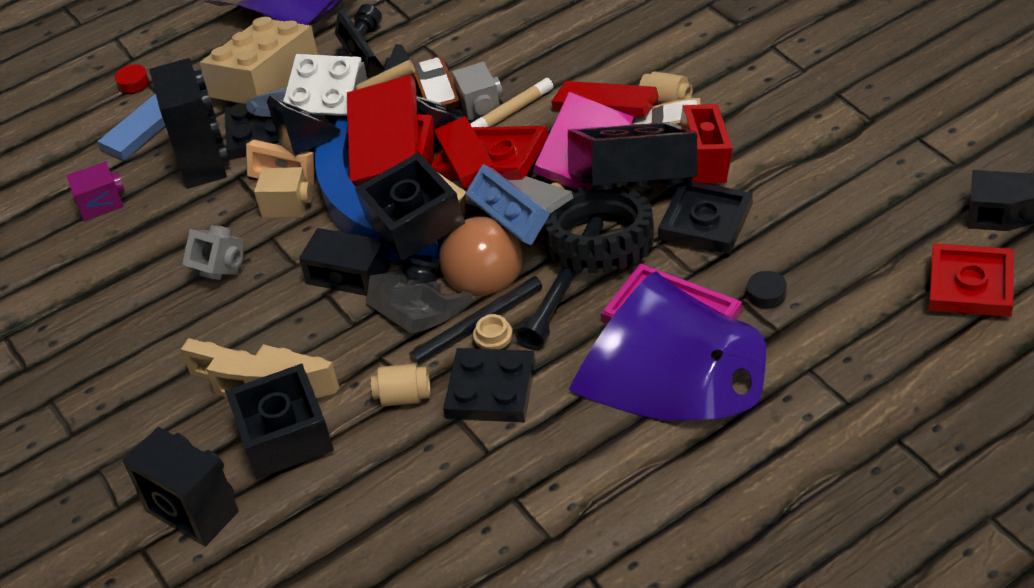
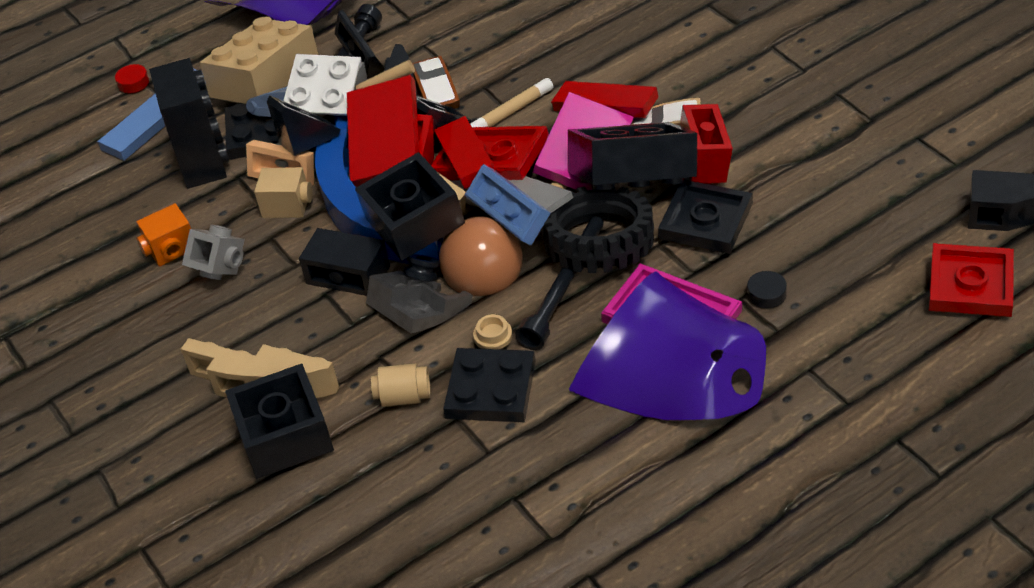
magenta brick [66,161,125,221] -> none
black brick [123,427,239,547] -> none
black bar [409,276,542,365] -> none
light grey brick [452,62,503,120] -> none
tan brick [639,71,693,106] -> none
none -> orange brick [136,203,191,267]

